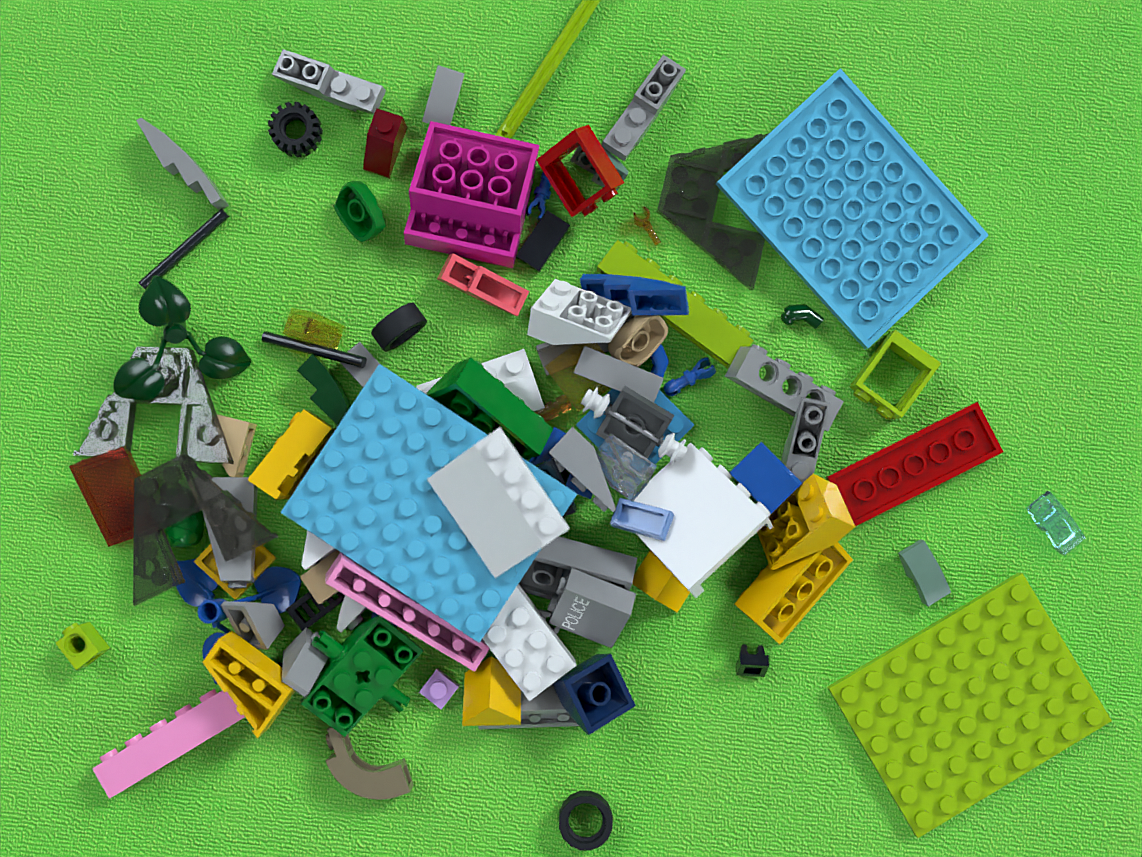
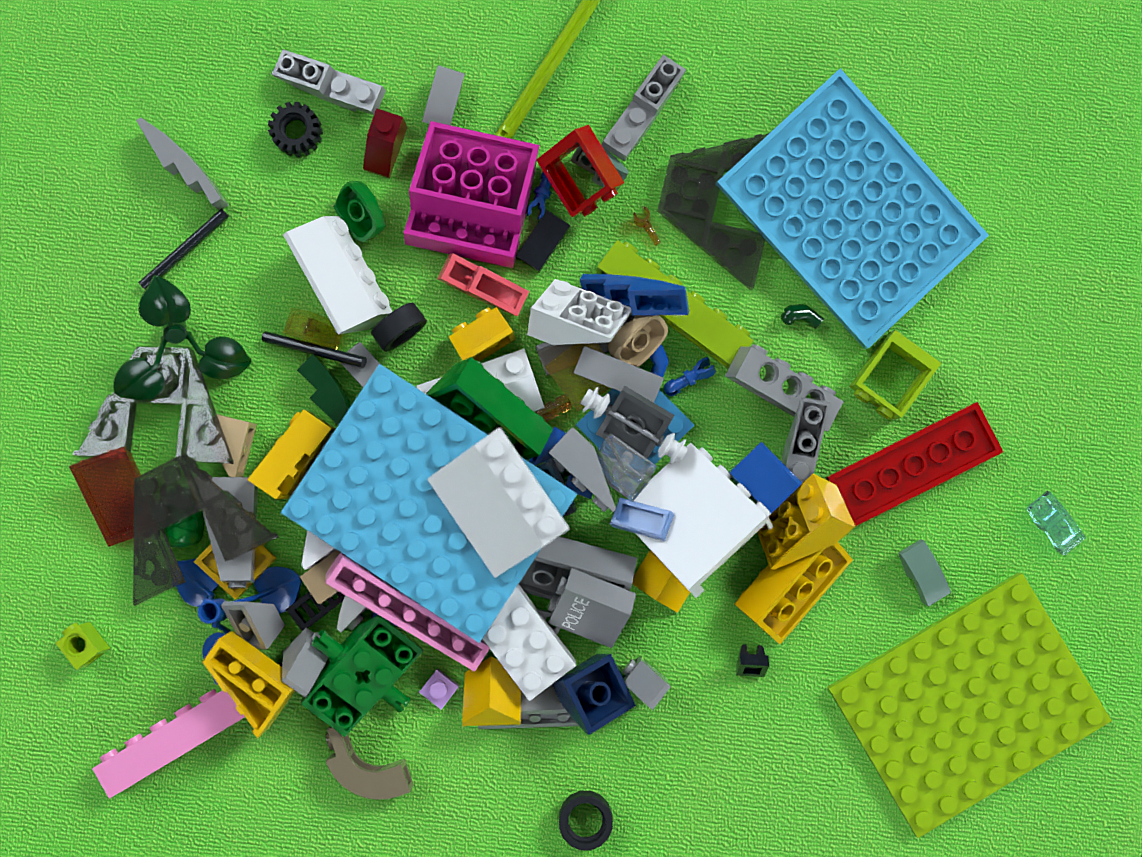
none -> white slope [283,216,393,335]
none -> yellow slope [449,307,516,362]
none -> light grey slope [622,656,671,710]

